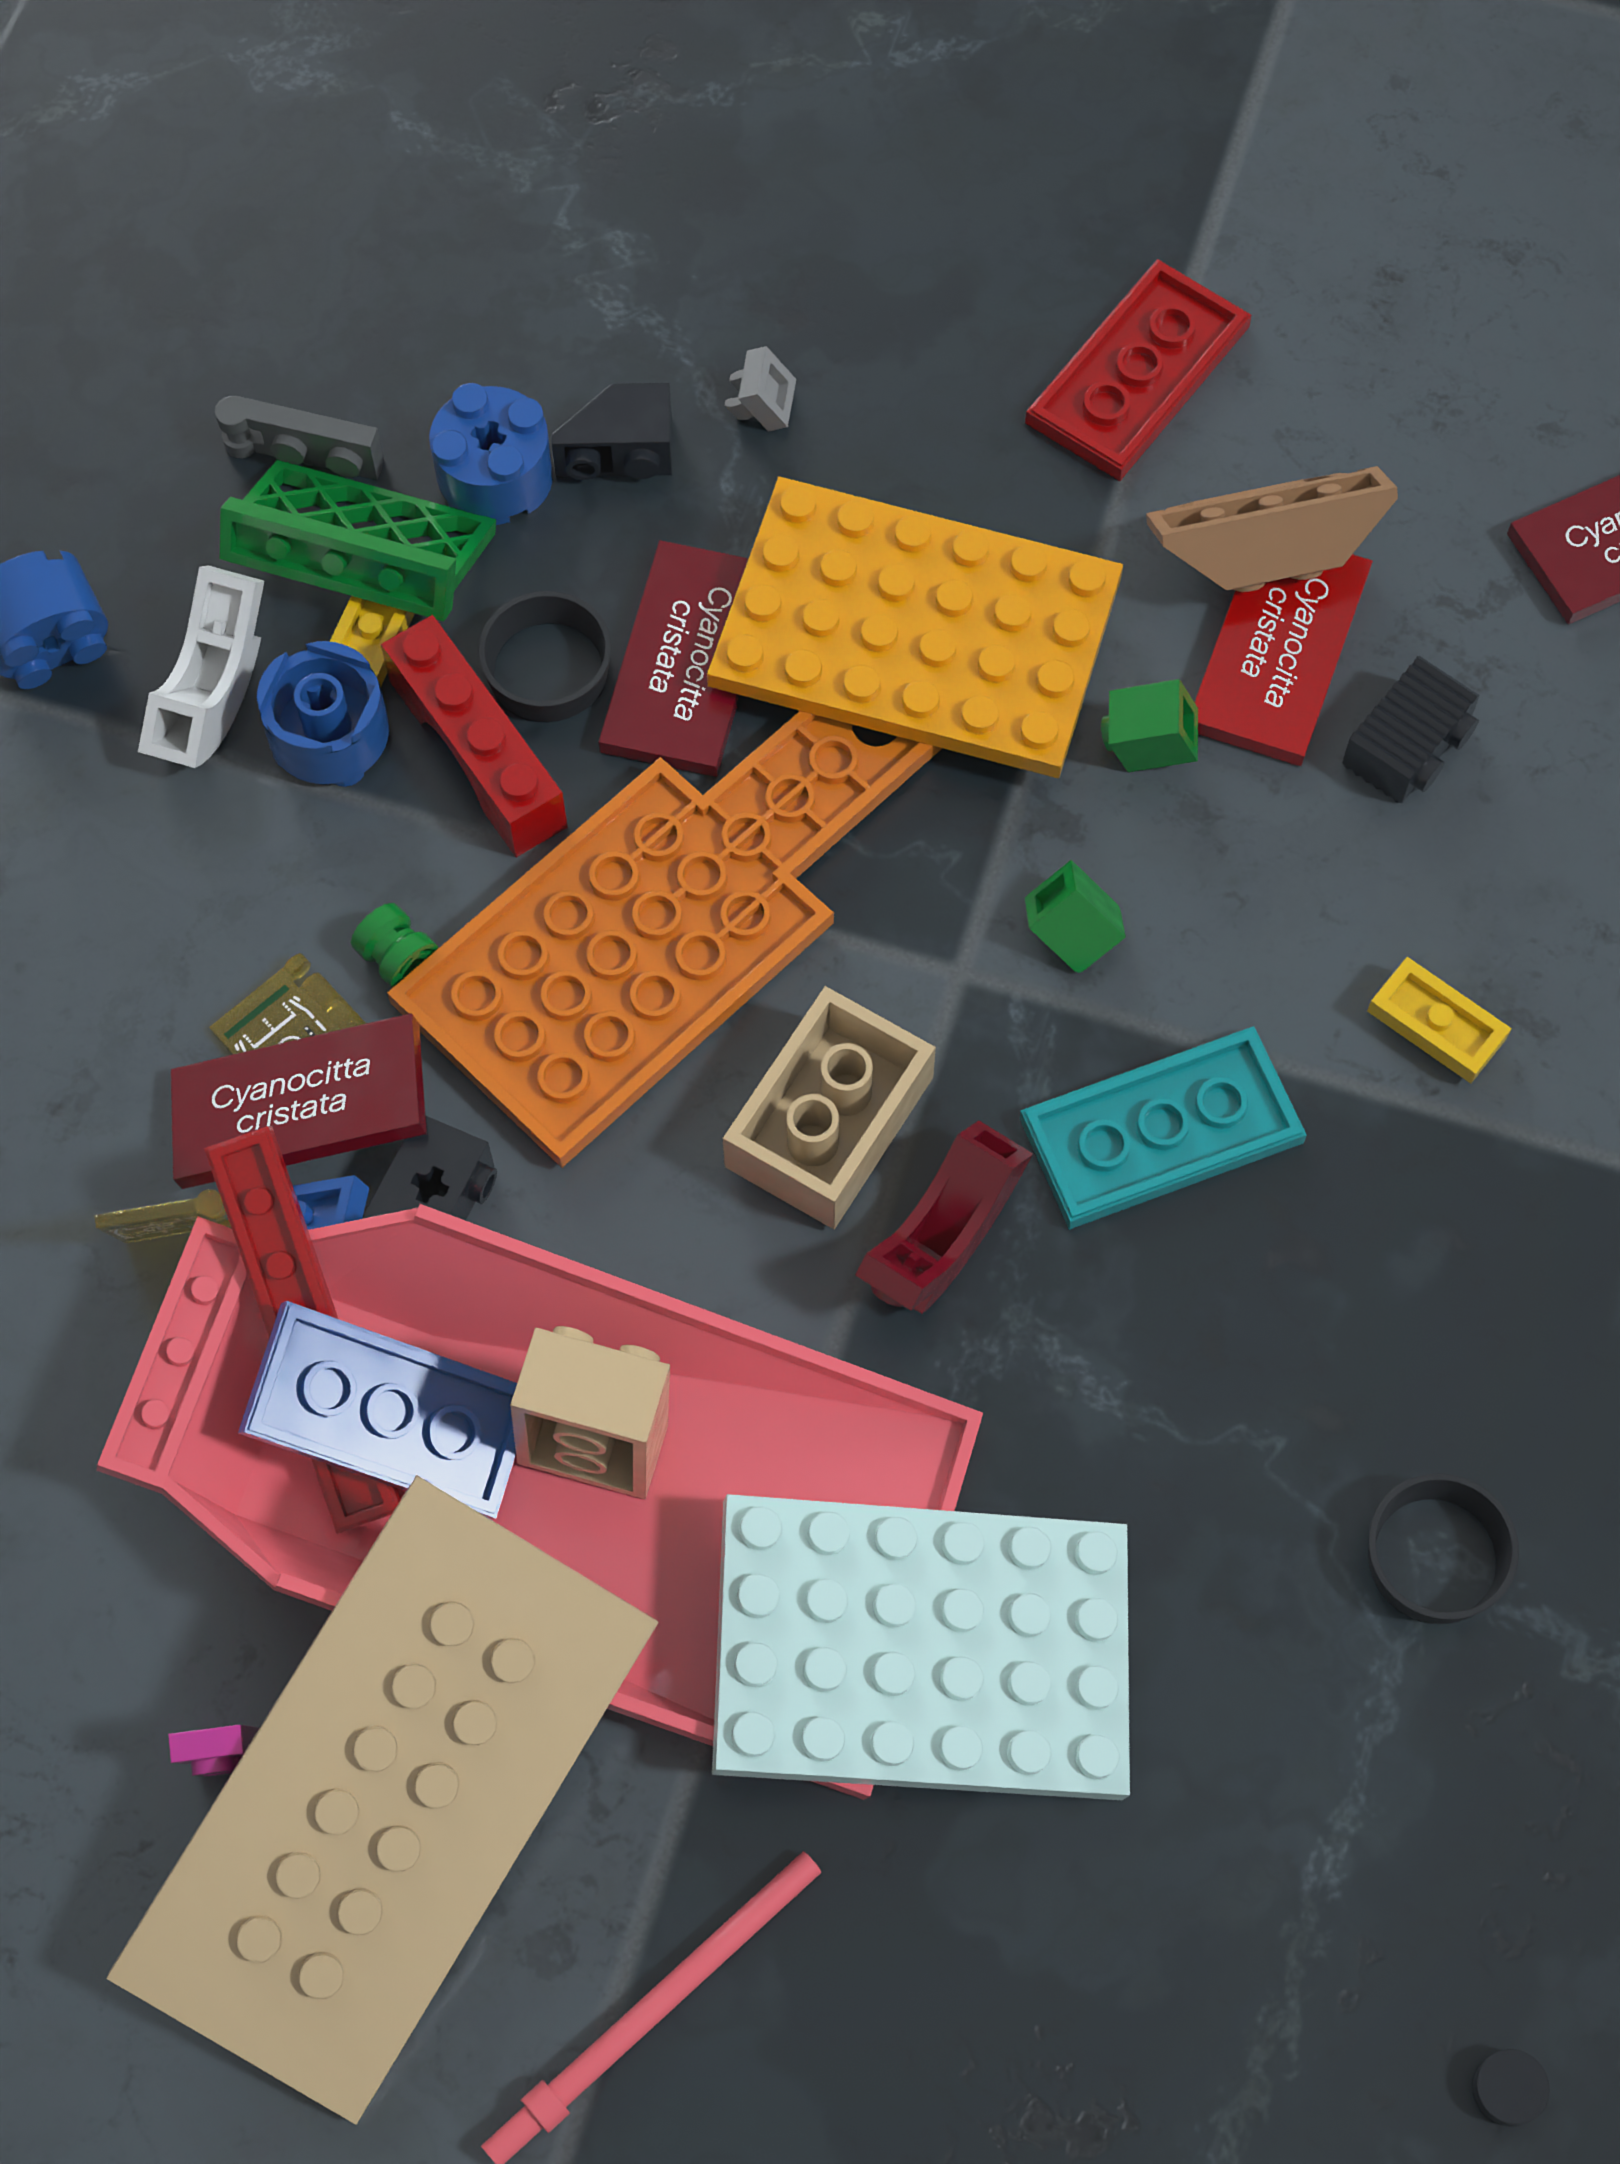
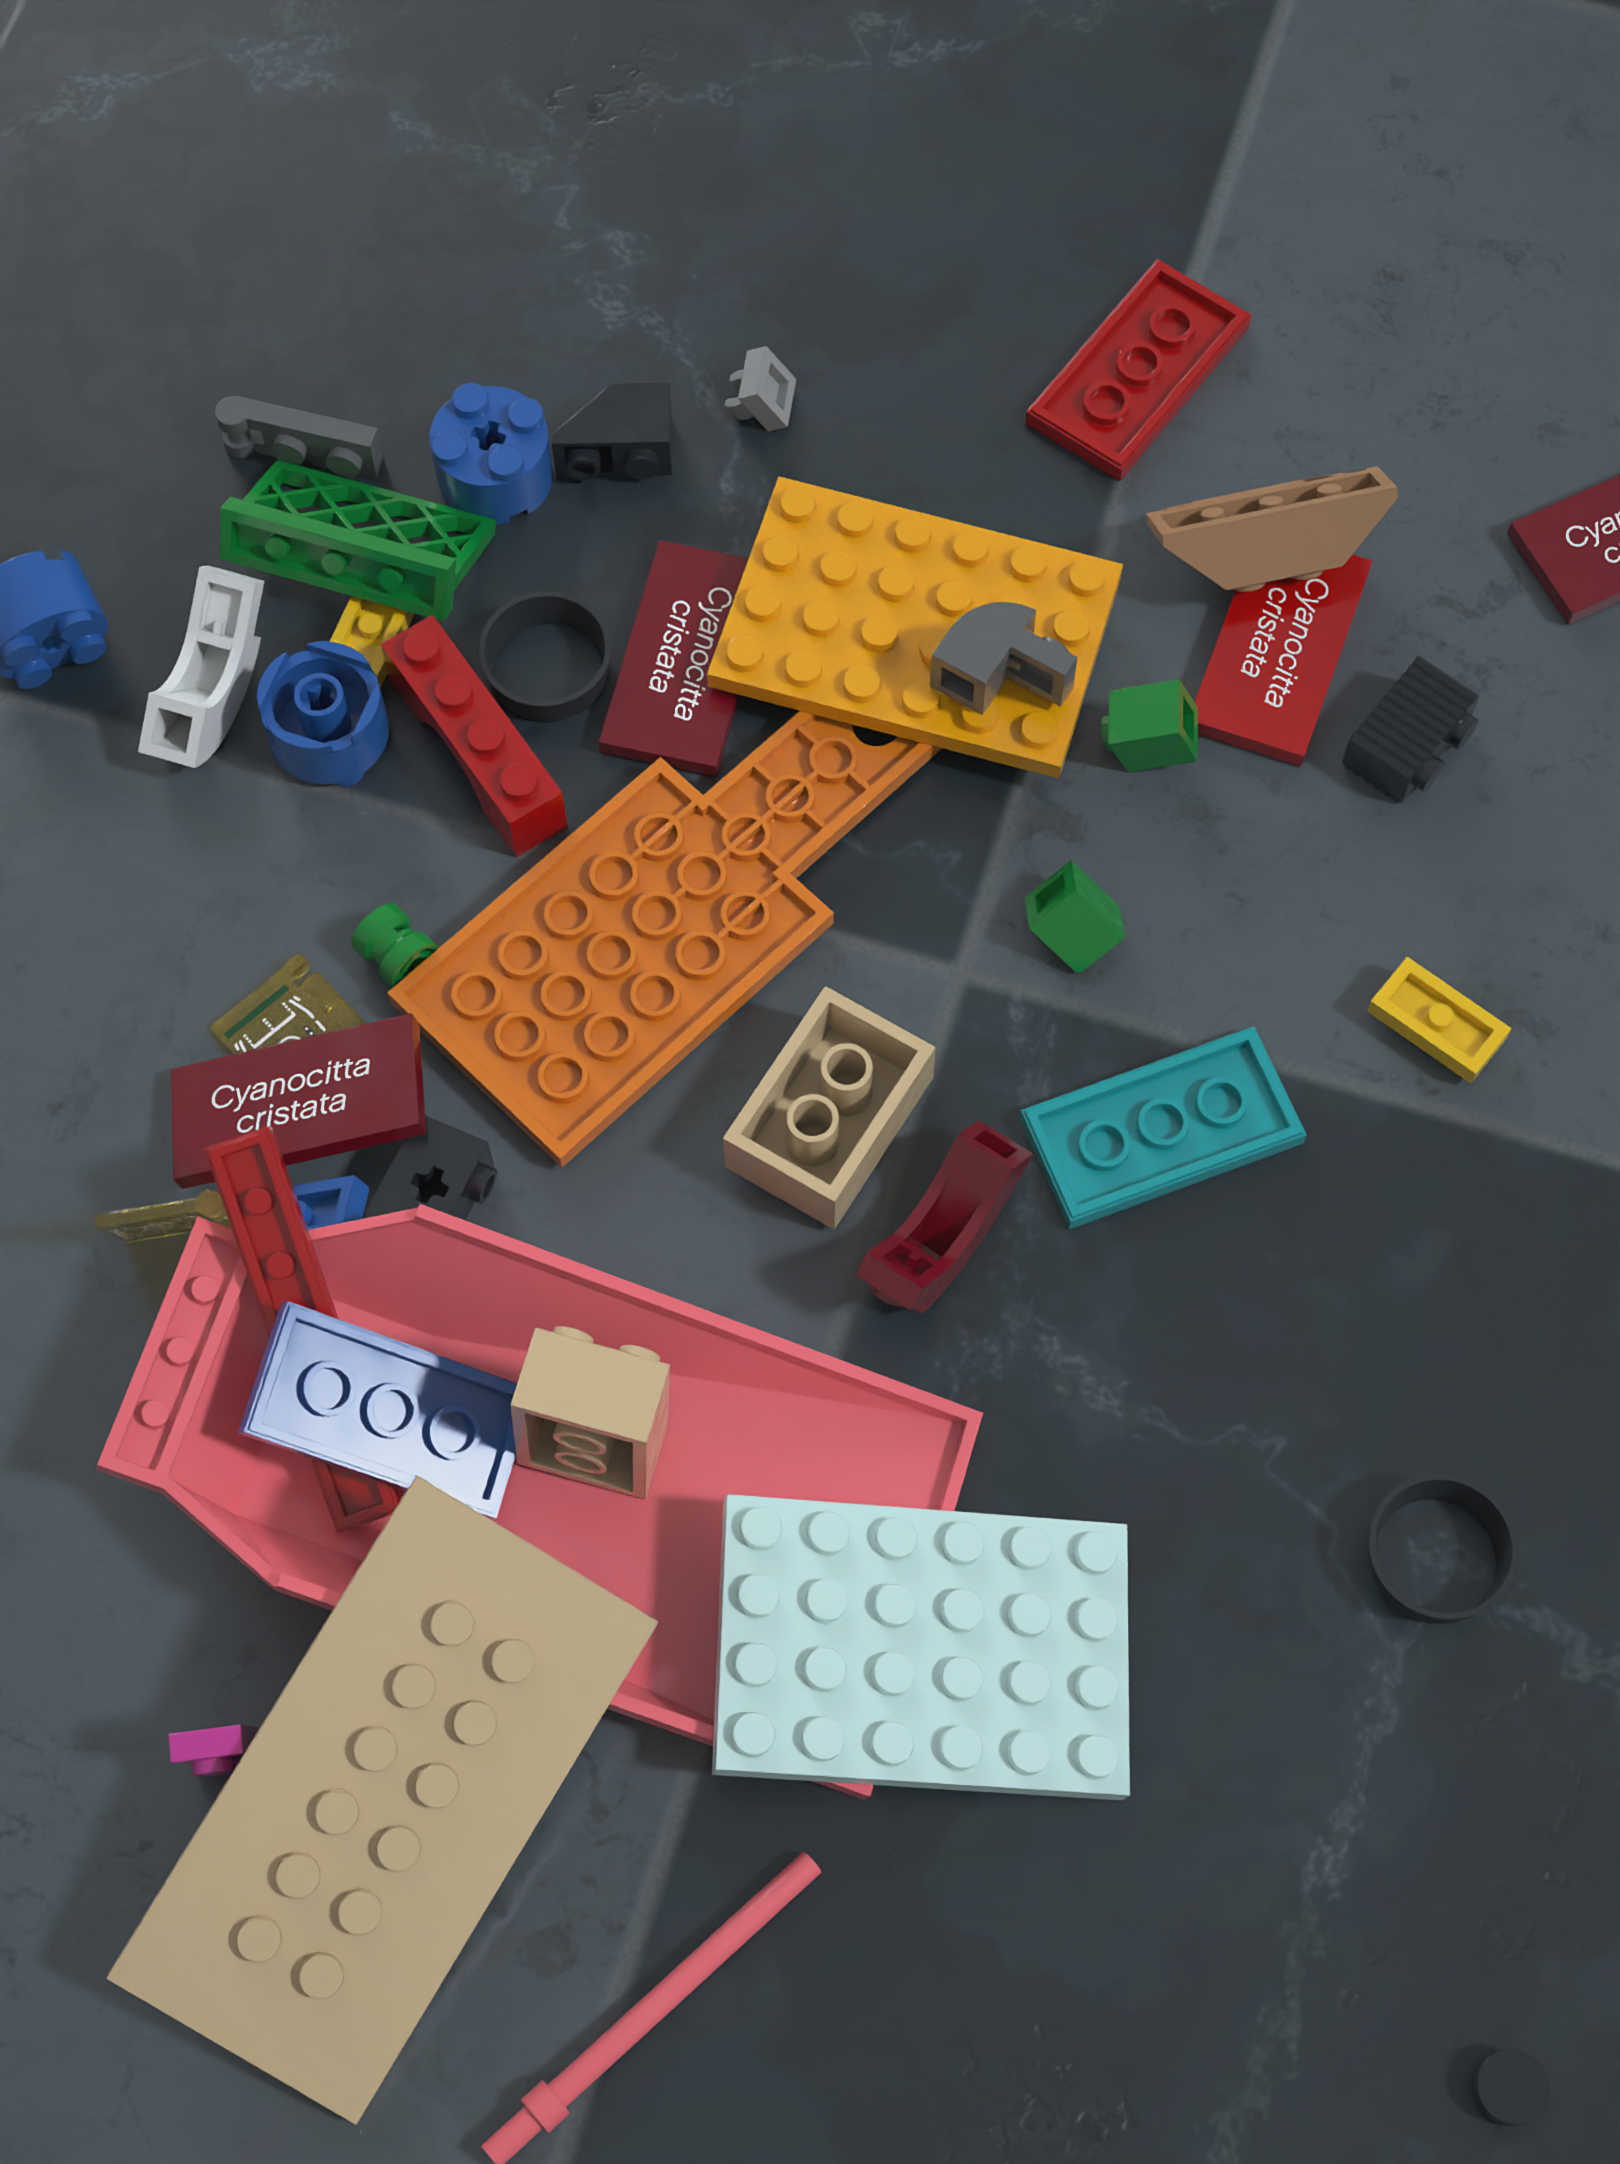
none -> dark grey brick [930,602,1078,715]

